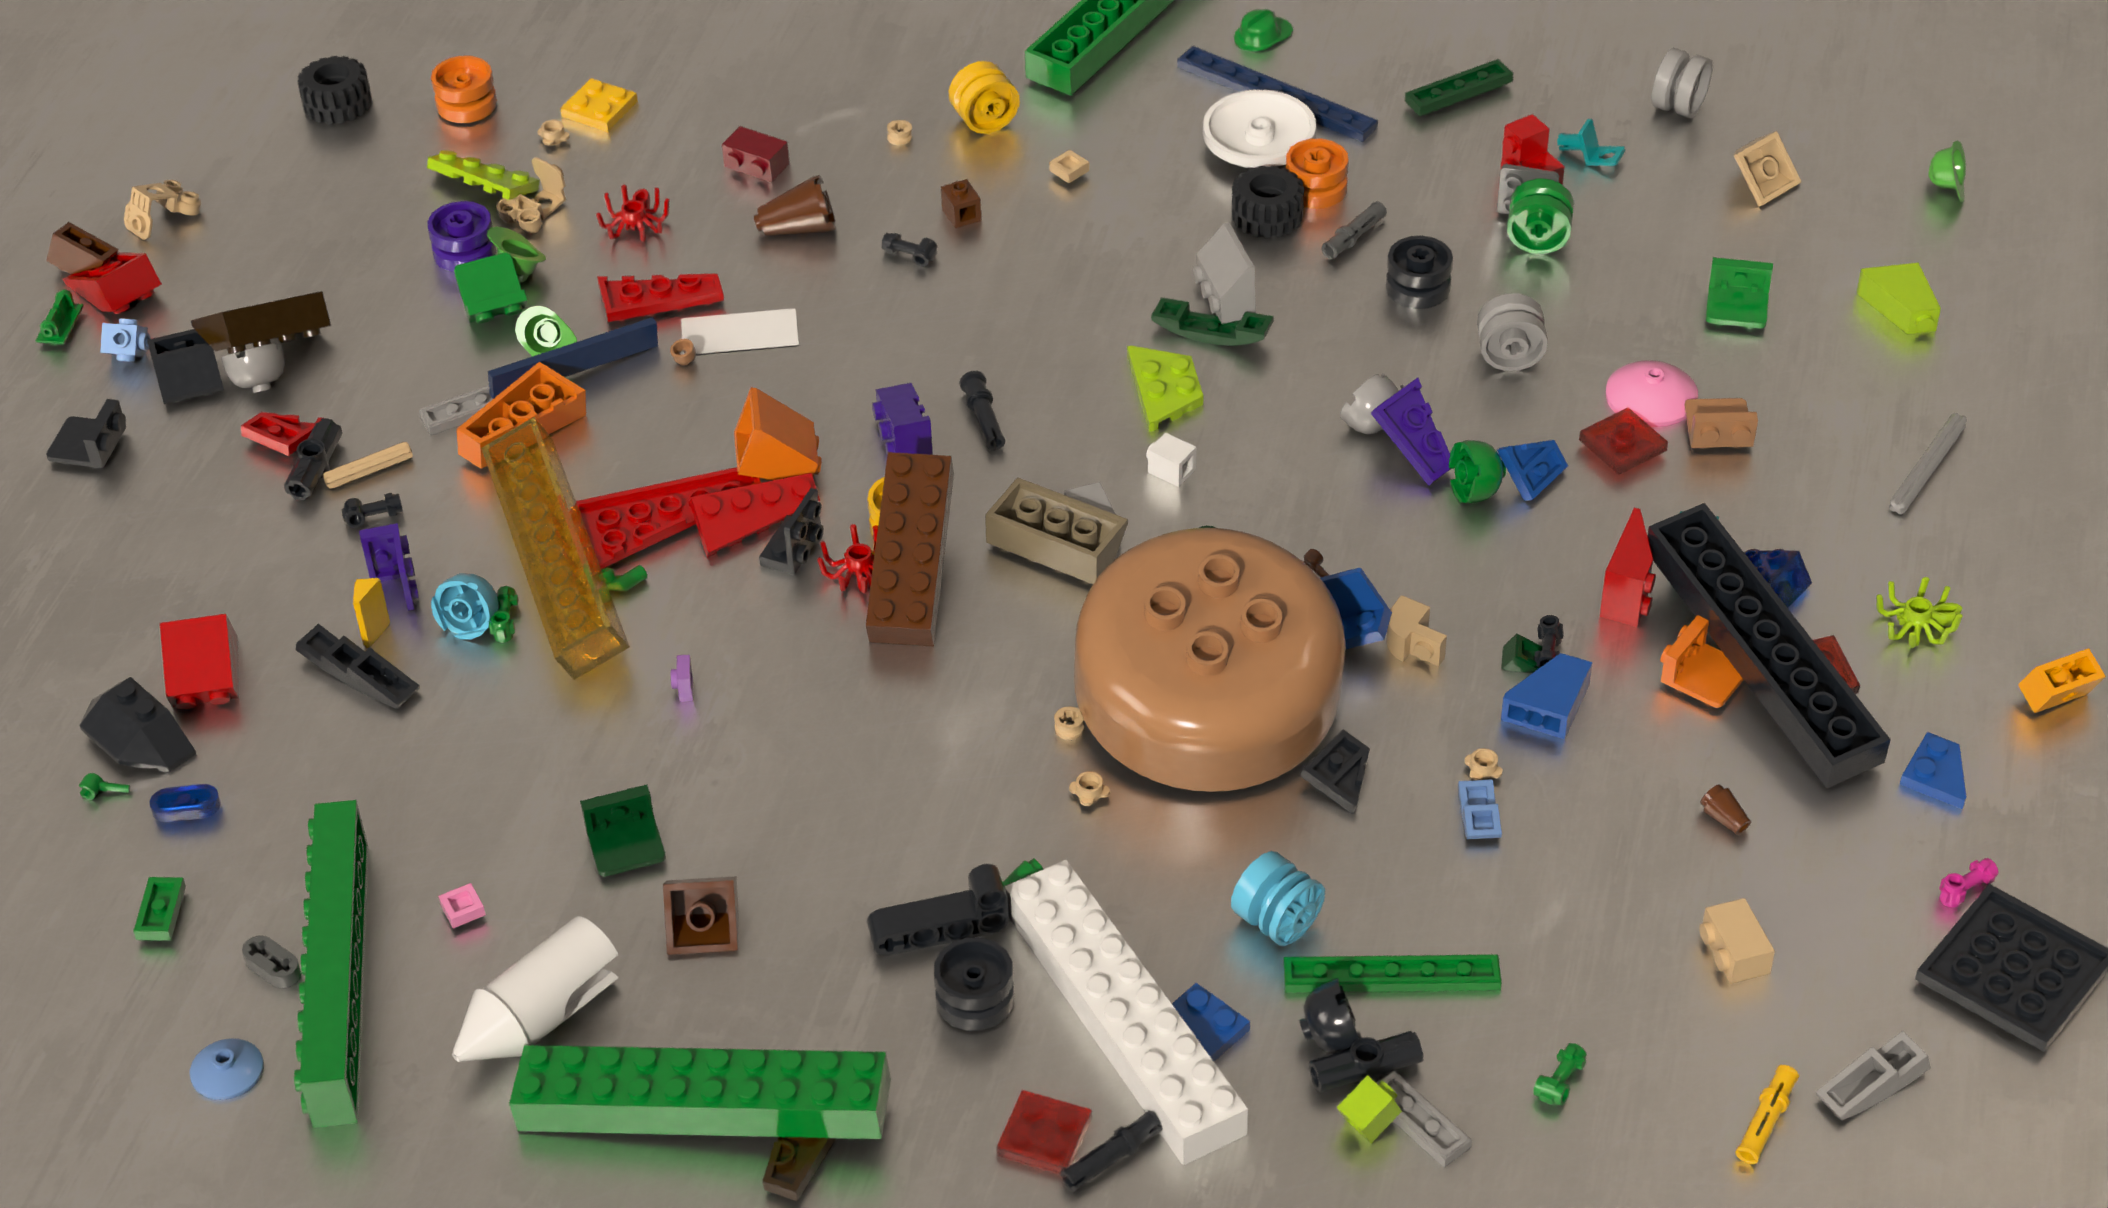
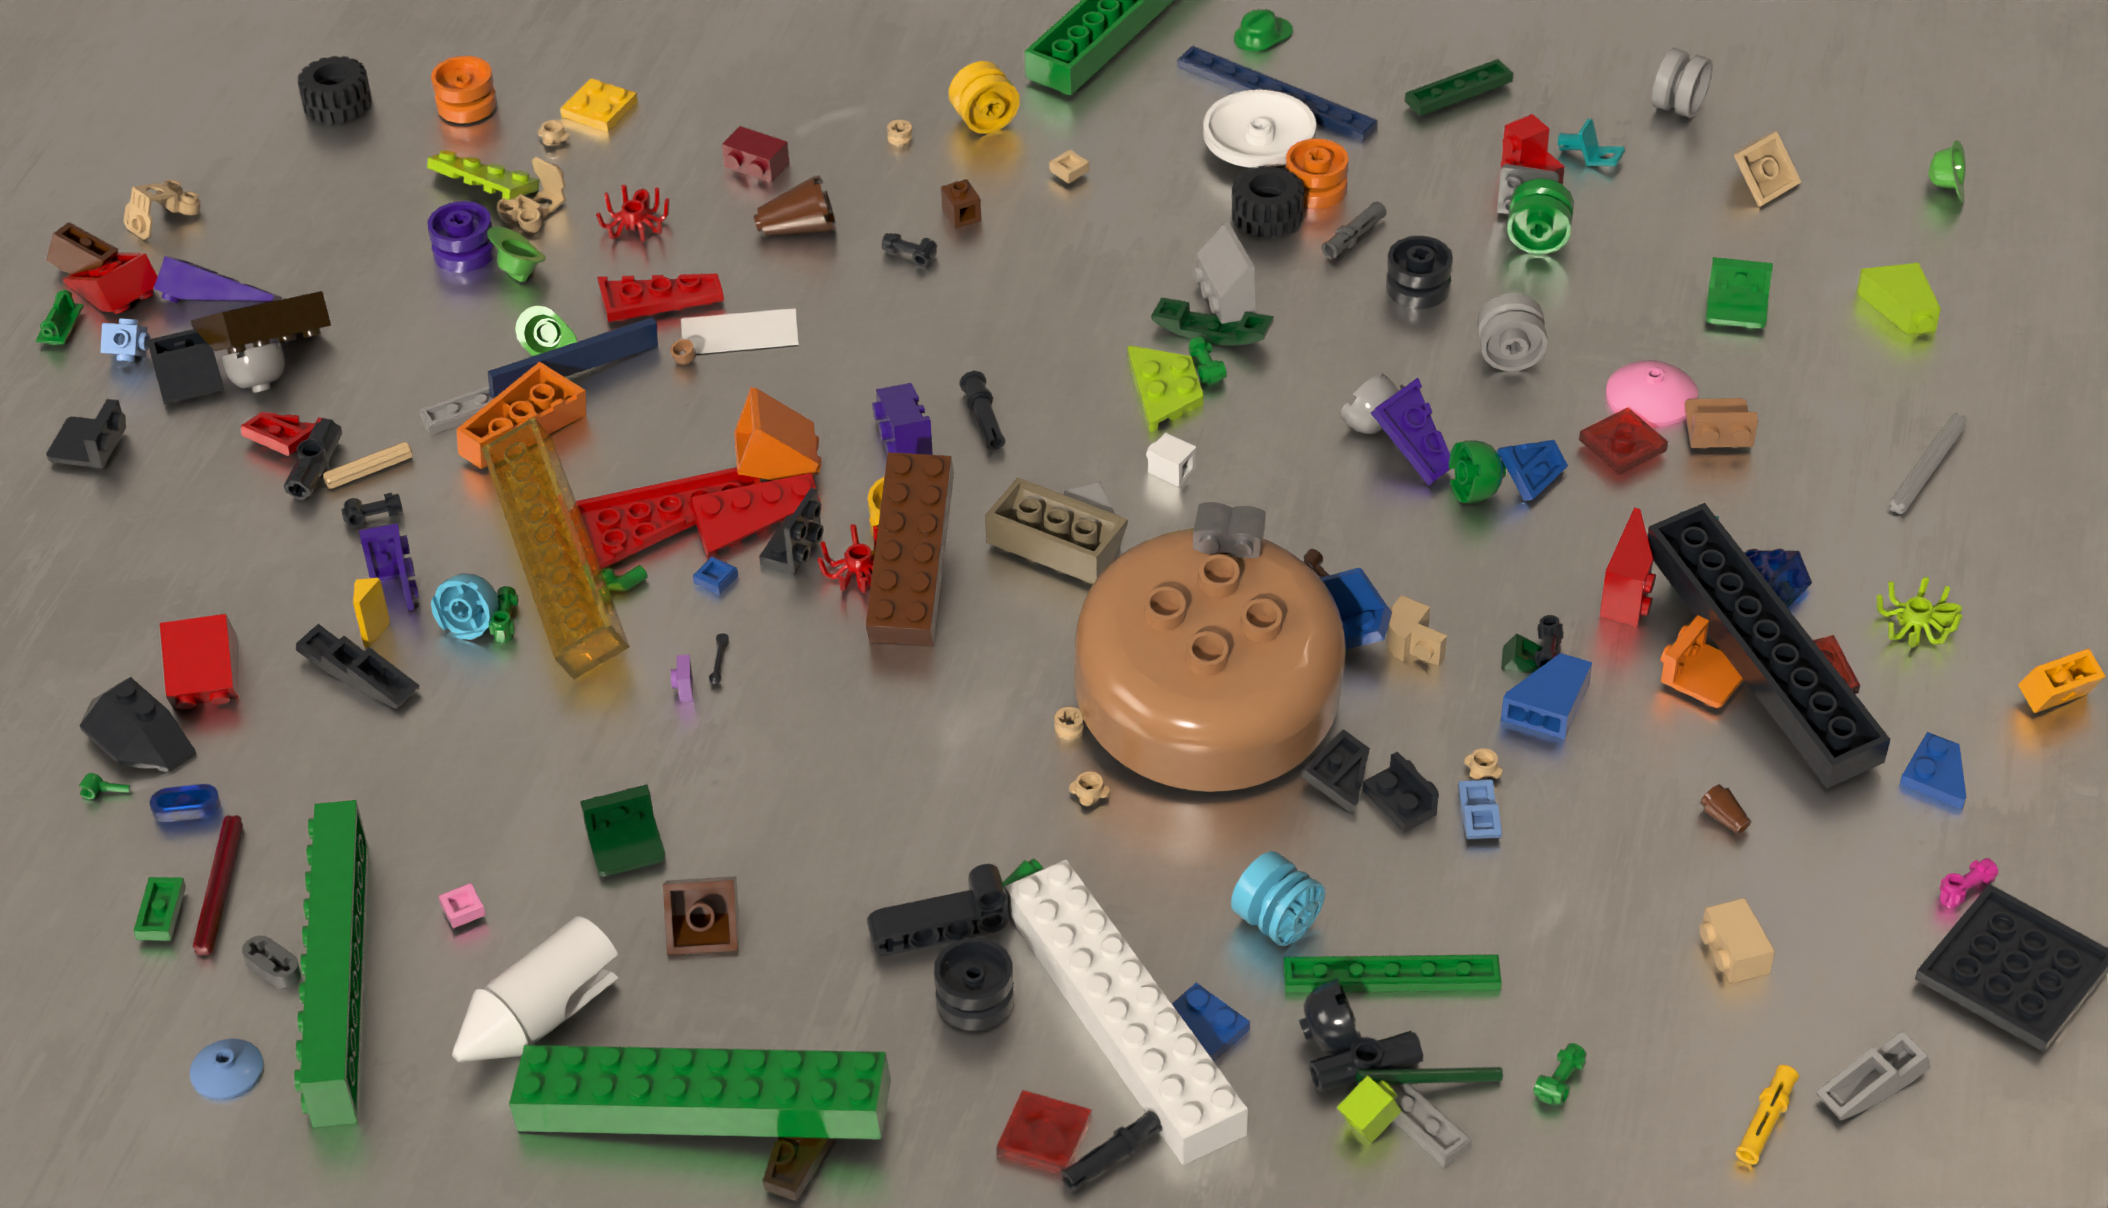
green bracket [454,253,527,324] -> none
none -> dark purple wedge [154,256,282,303]
none -> dark red axle [193,815,243,956]
none -> blue tile [693,557,738,595]
none -> black hinge [709,633,729,685]
none -> green bar [1189,337,1227,384]
none -> flat silver brick [1193,502,1266,558]
none -> dark green bar [1356,1067,1503,1085]
none -> black bracket [1362,752,1439,833]

